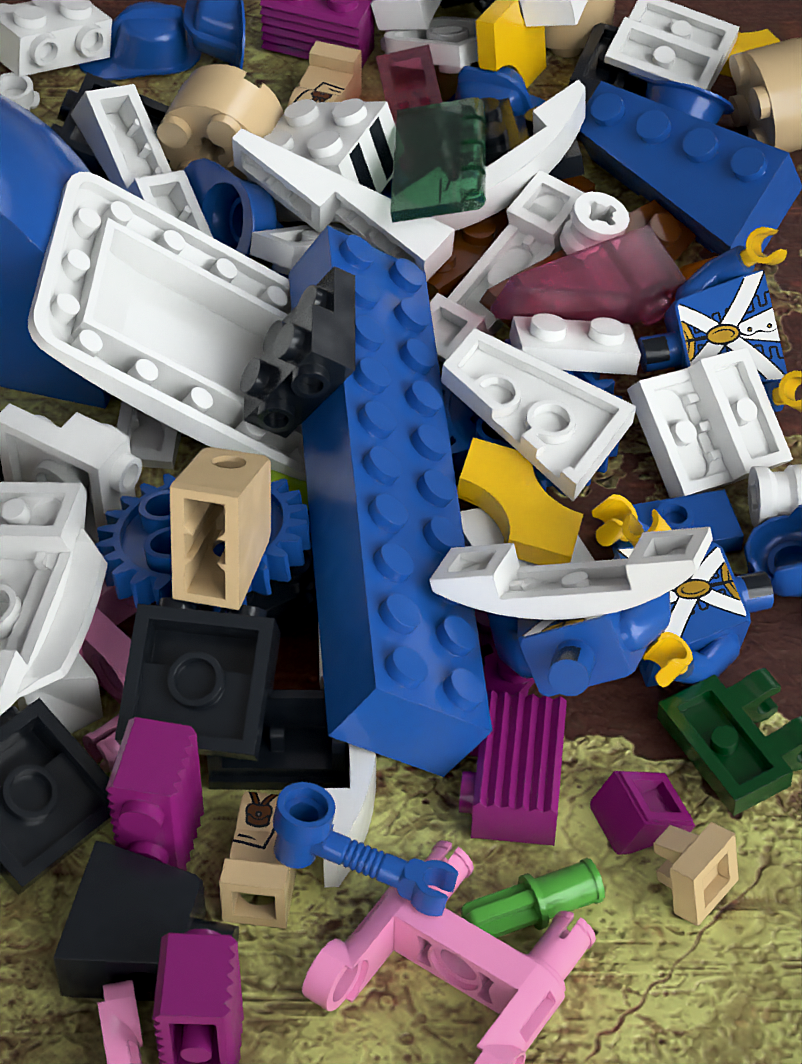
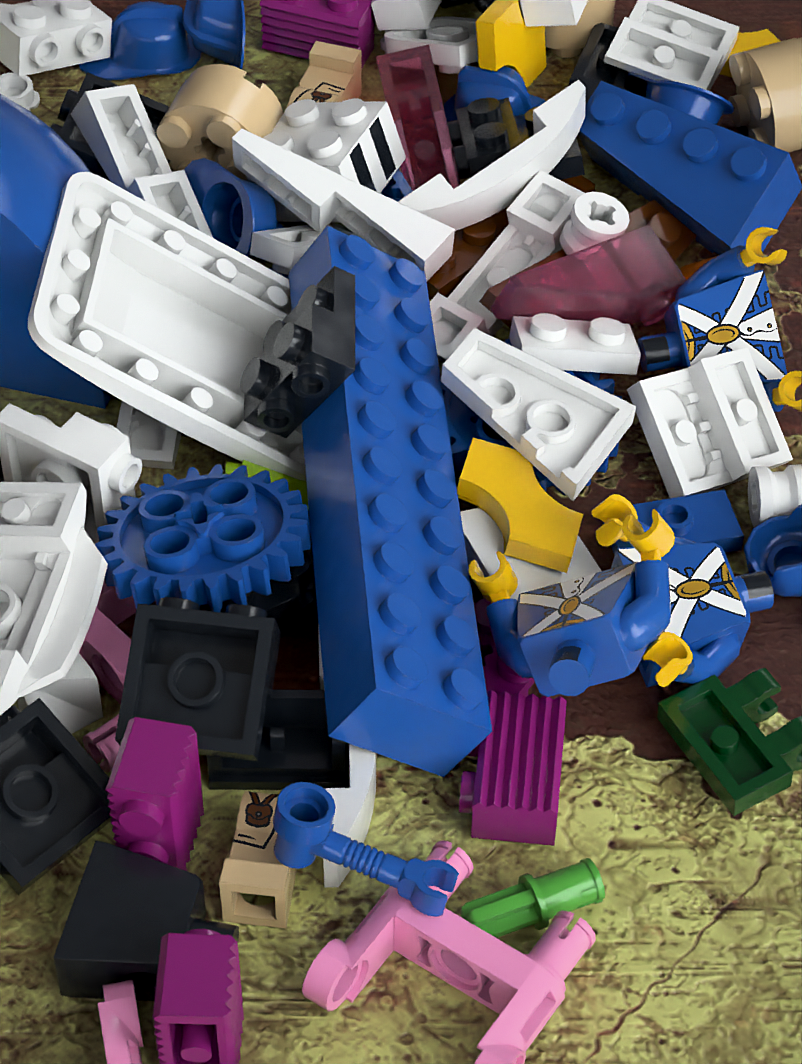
tan torso [170,447,271,610] -> none
clear green windscreen [390,97,486,223] -> none
white slope [429,527,713,620] -> none
magenta slope [590,771,696,855] -> none
tan tile [653,822,739,926] -> none

